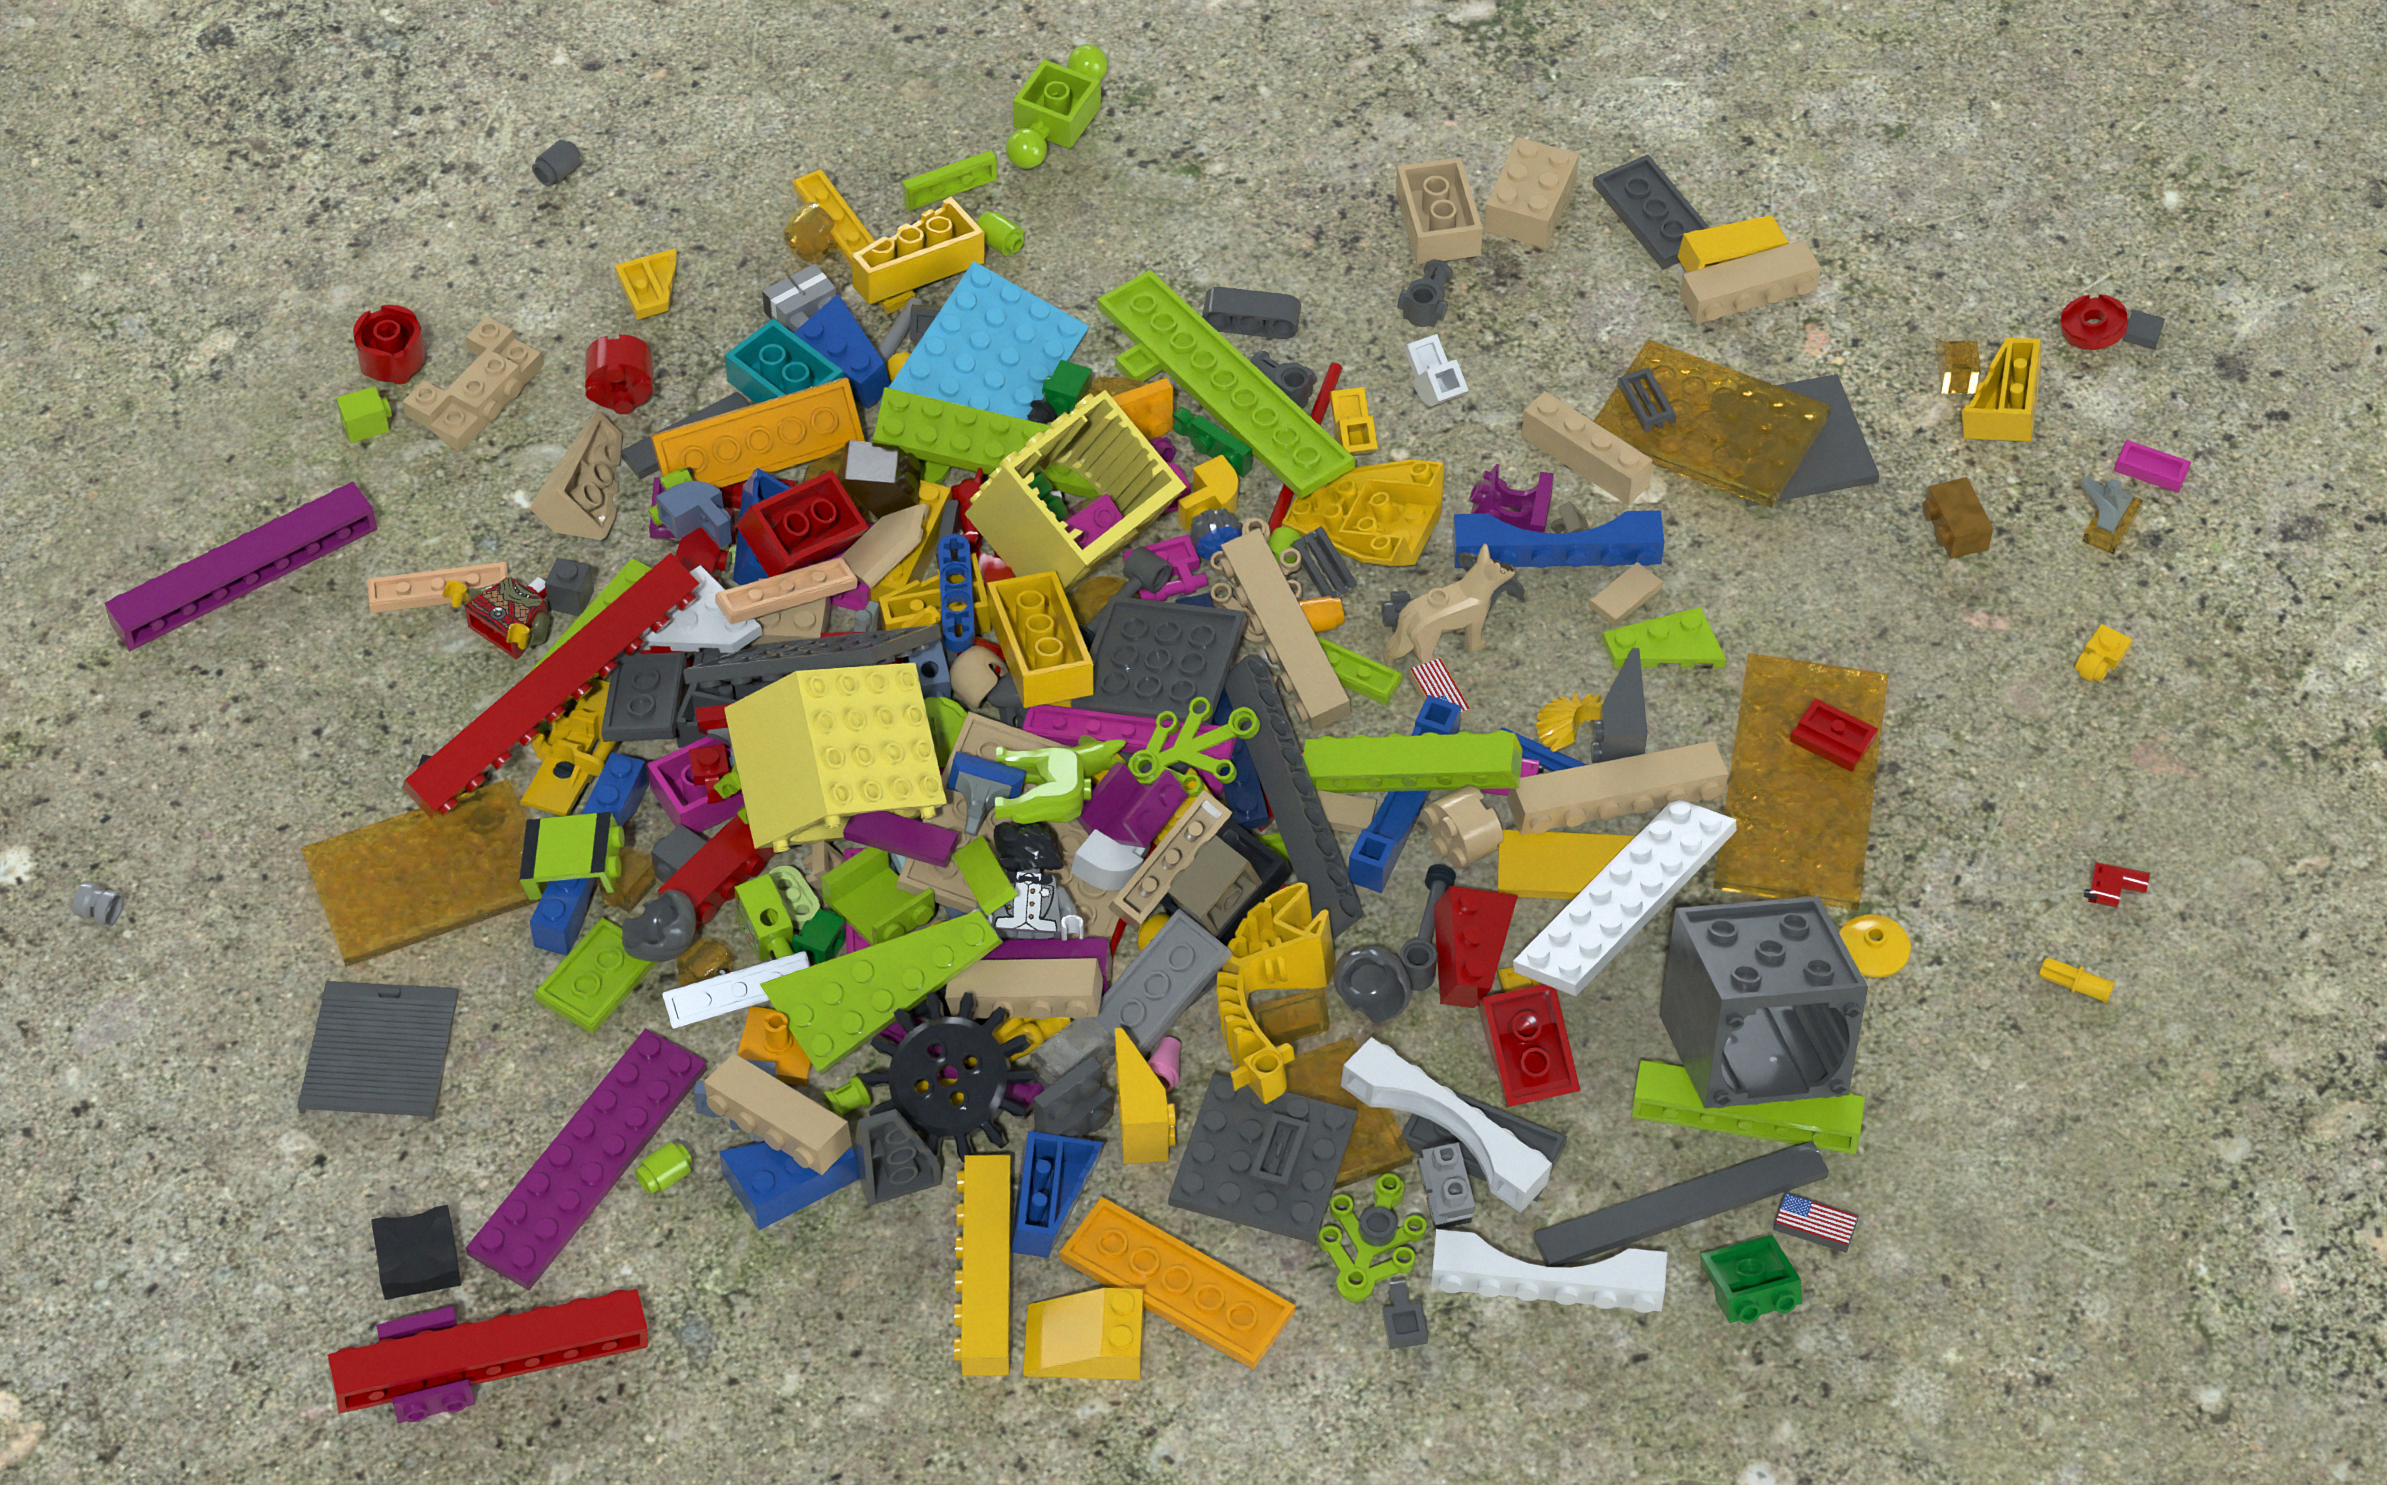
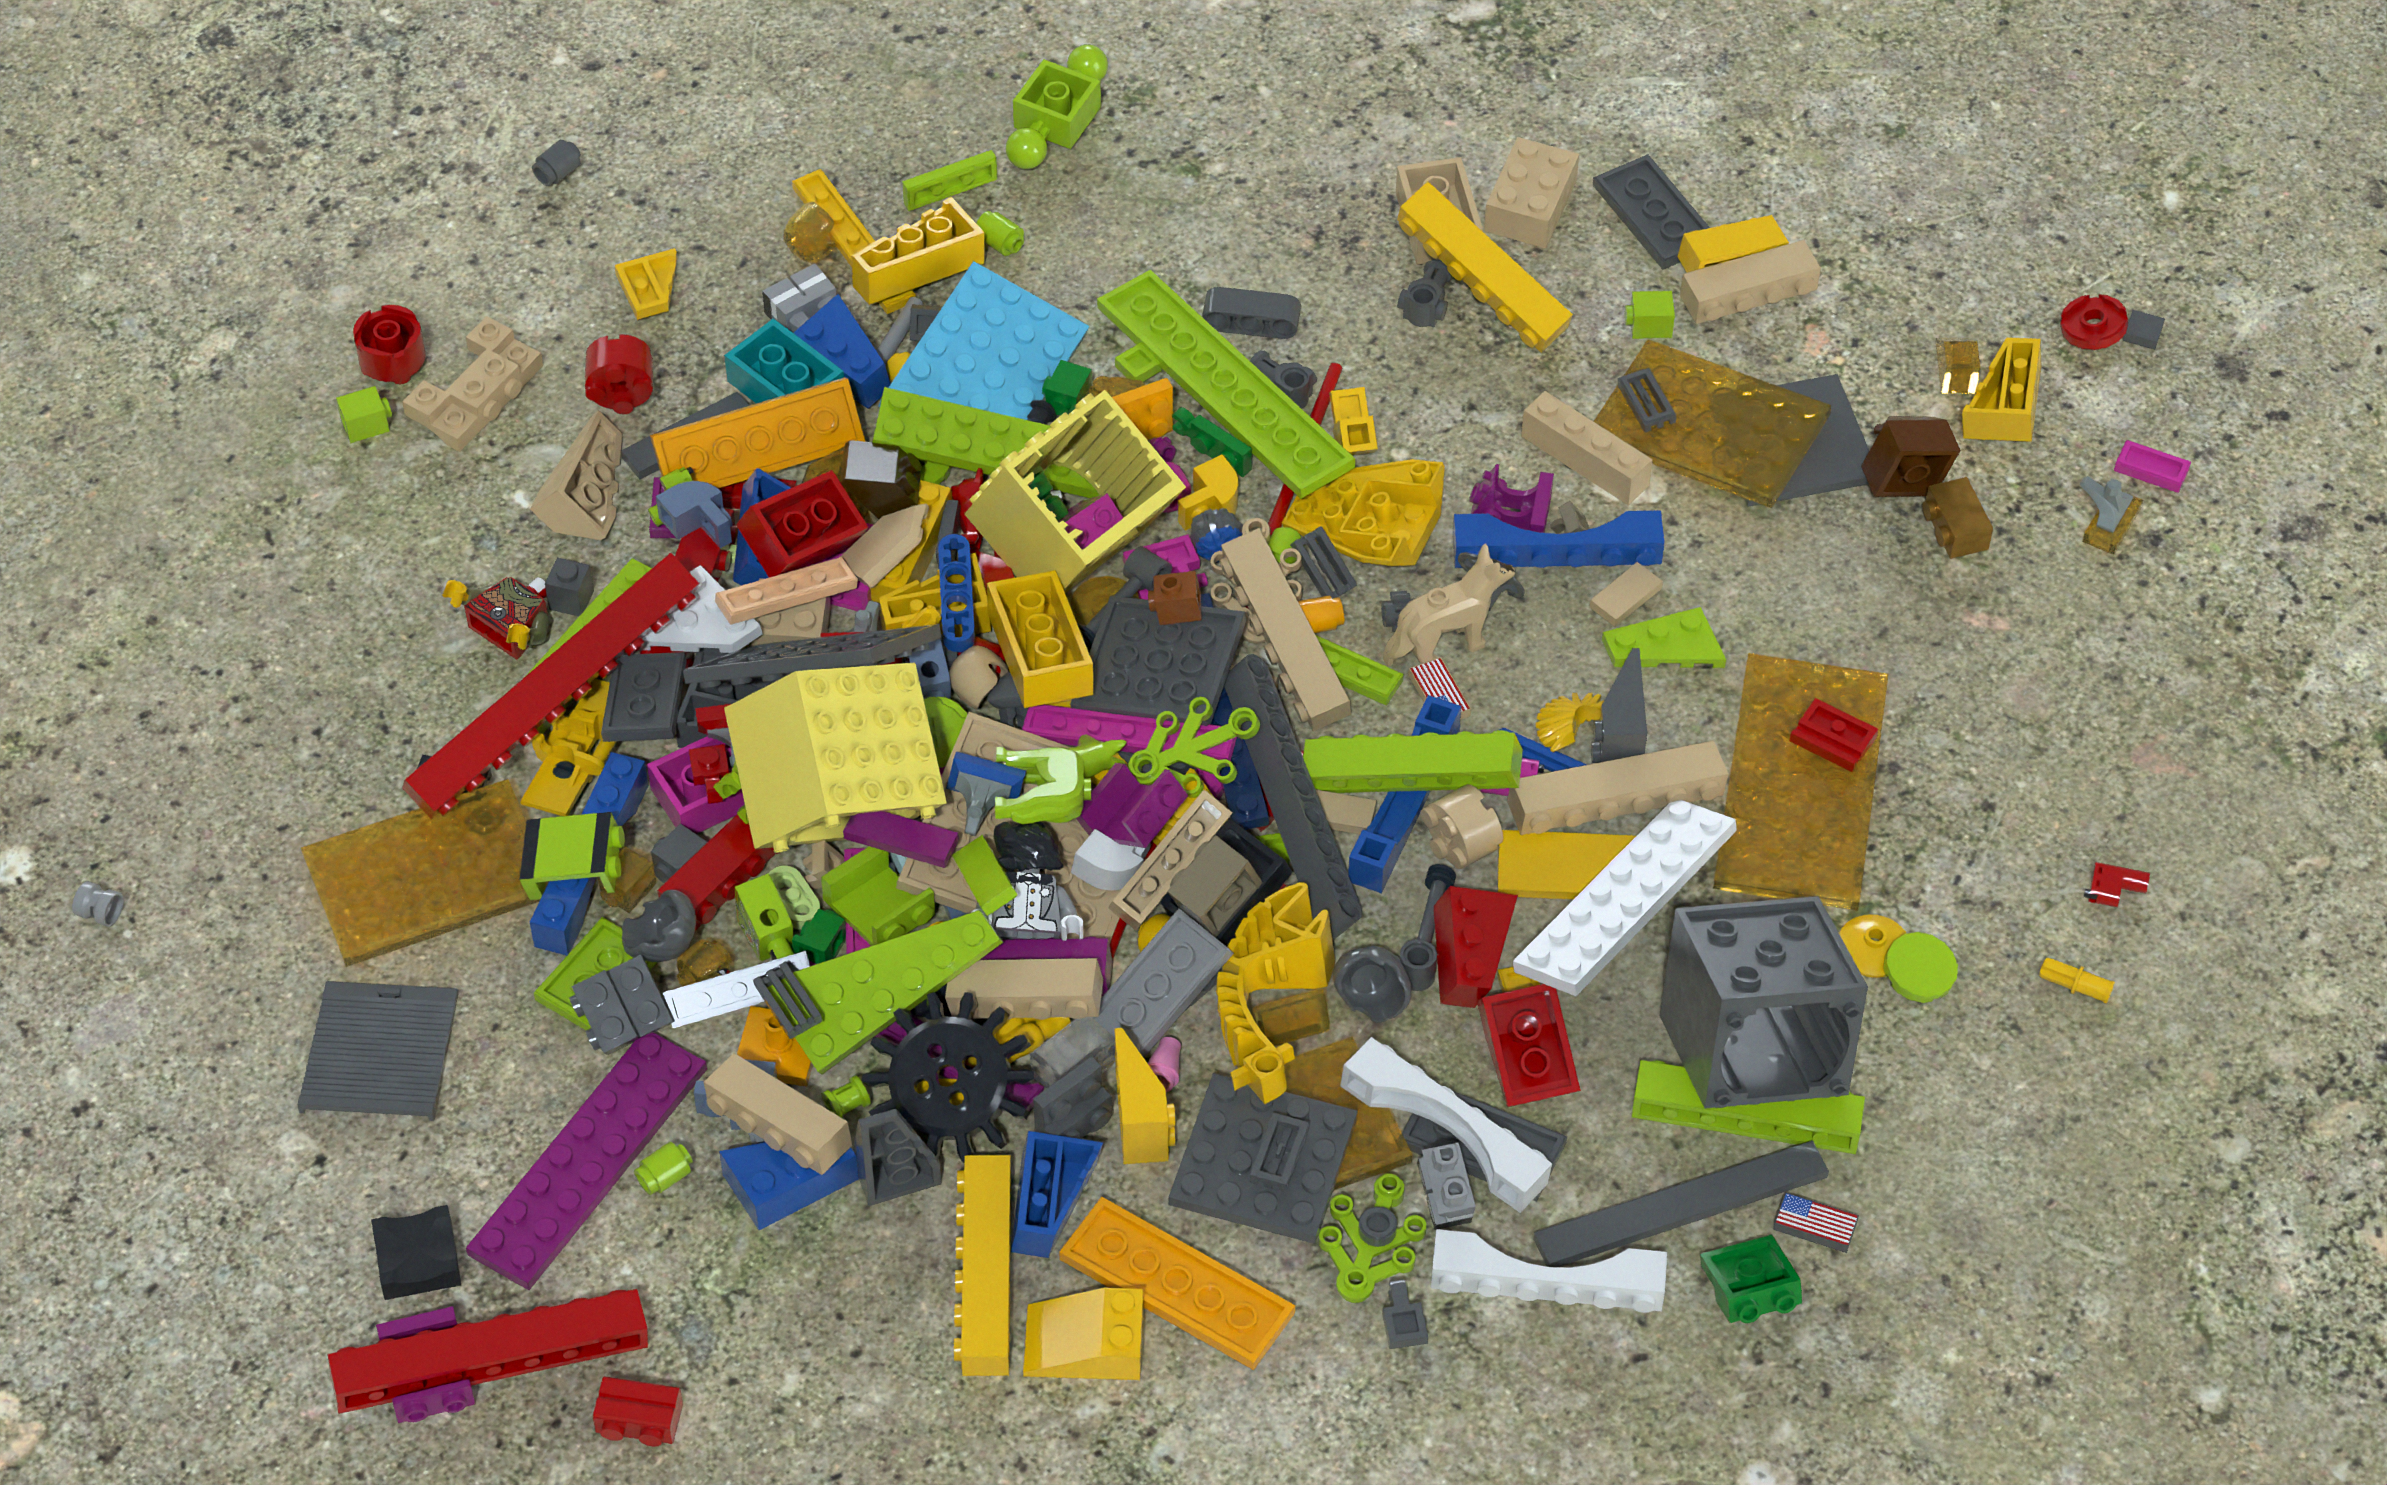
magenta brick [104,481,377,652] -> none
light nougat tile [367,562,508,613] -> none
white brick [1403,334,1469,406] -> none
yellow plate [2075,624,2133,683] -> none
none -> dark grey plate [569,955,674,1055]
none -> red brick [593,1376,683,1447]
none -> dark grey tile [752,962,822,1039]
none -> dark orange brick [1148,571,1202,625]
none -> yellow brick [1397,181,1573,353]
none -> lime brick [1624,291,1675,339]
none -> reddish brown piece [1861,416,1961,497]
none -> lime tile [1883,932,1958,1003]

